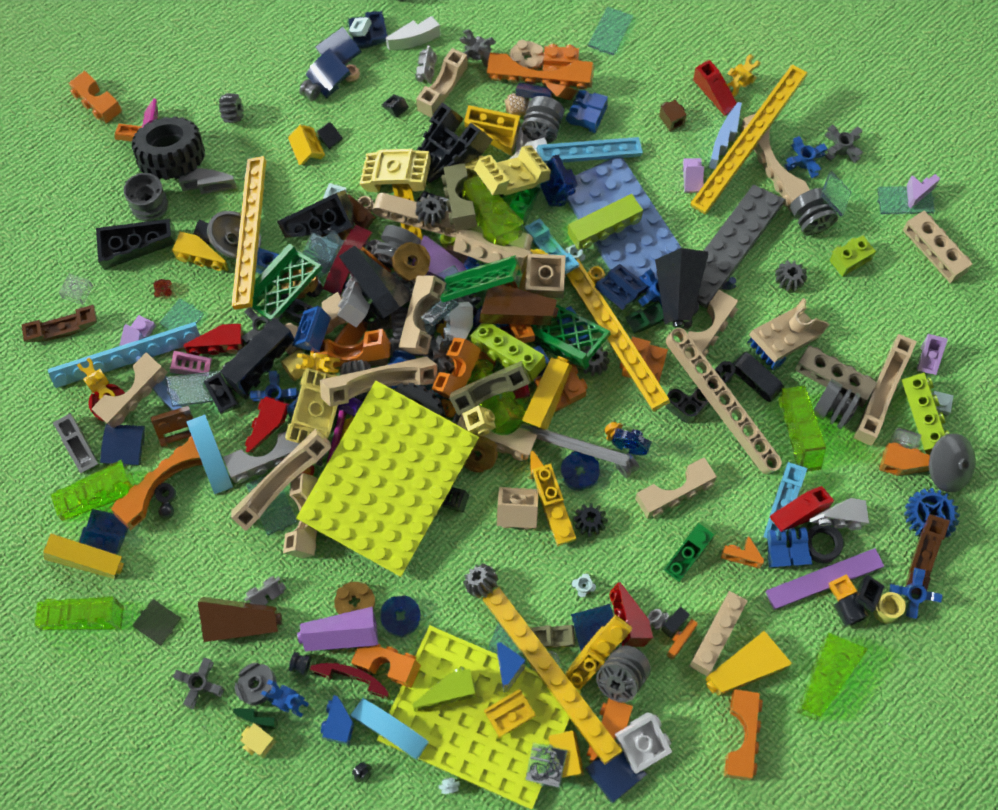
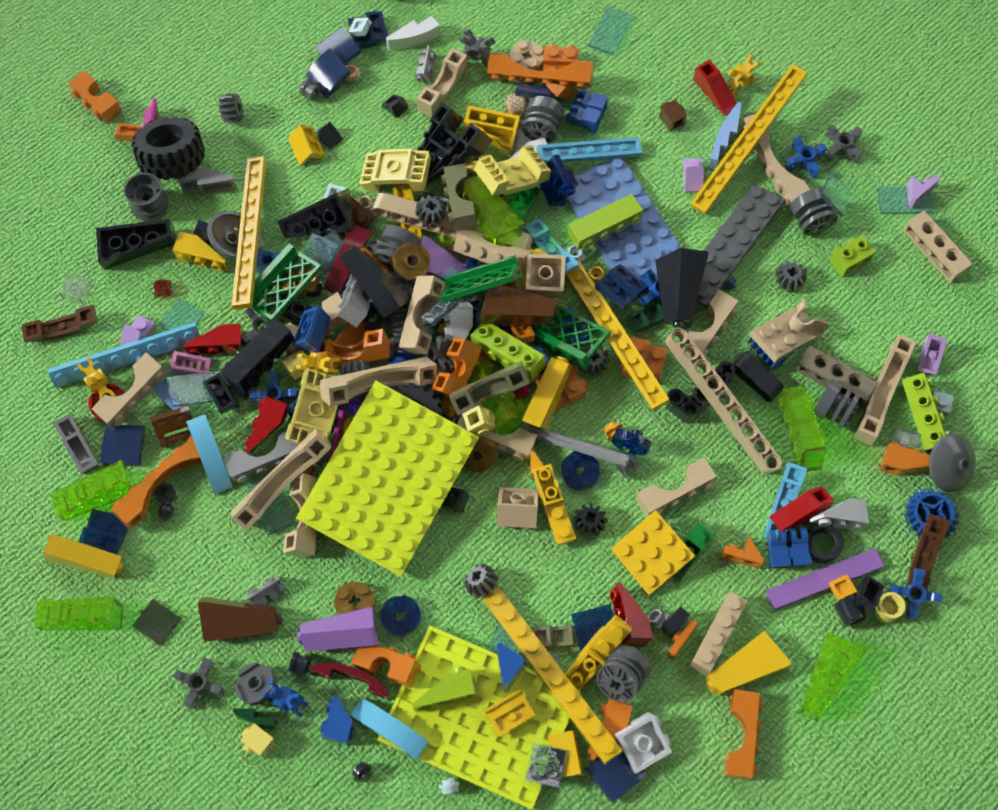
light aqua plate [572,574,596,597] -> none
none -> yellow plate [611,510,696,595]

